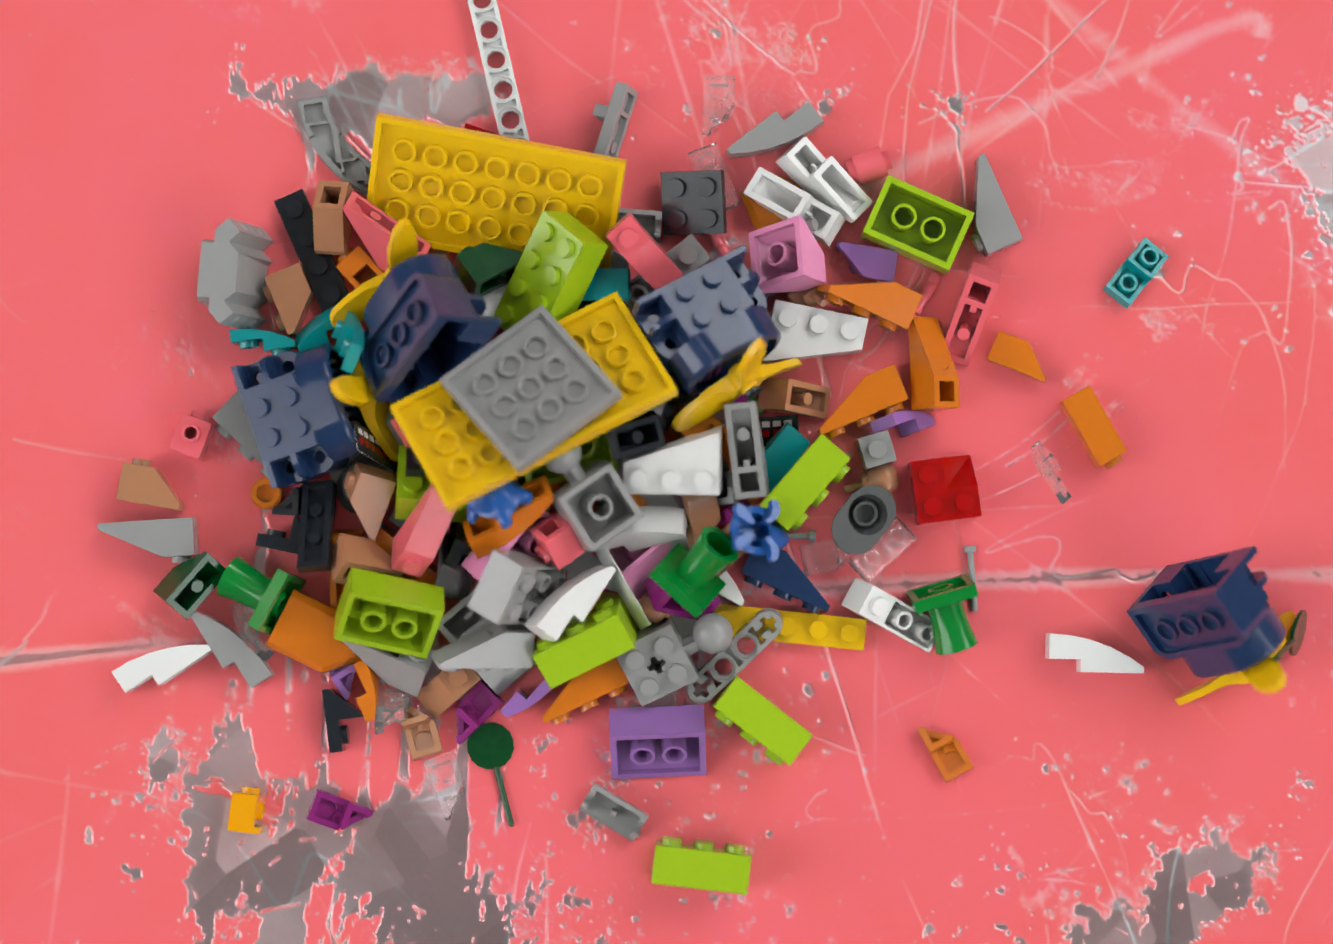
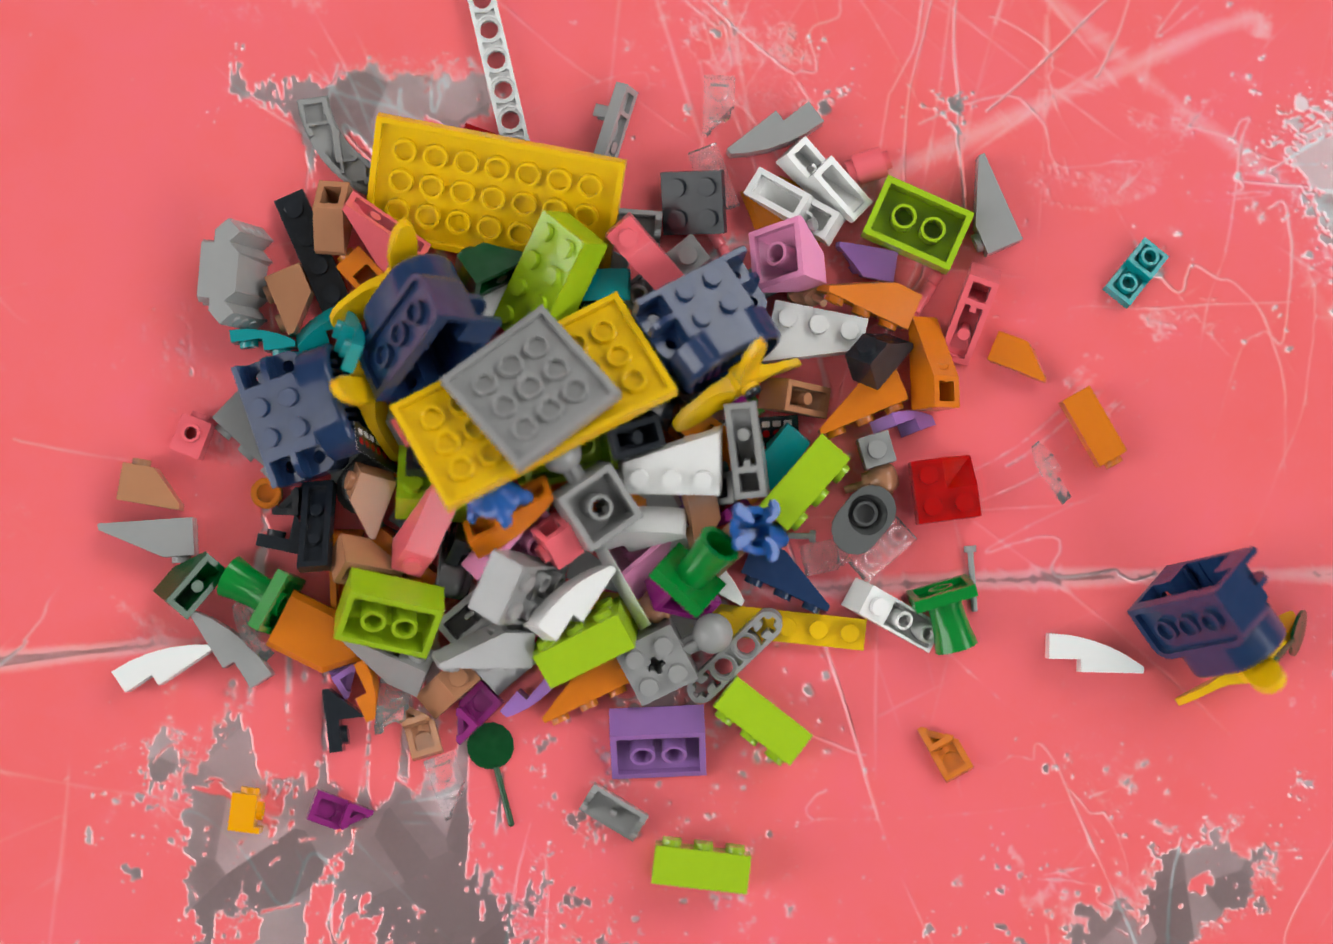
none -> black slope [845,333,914,390]

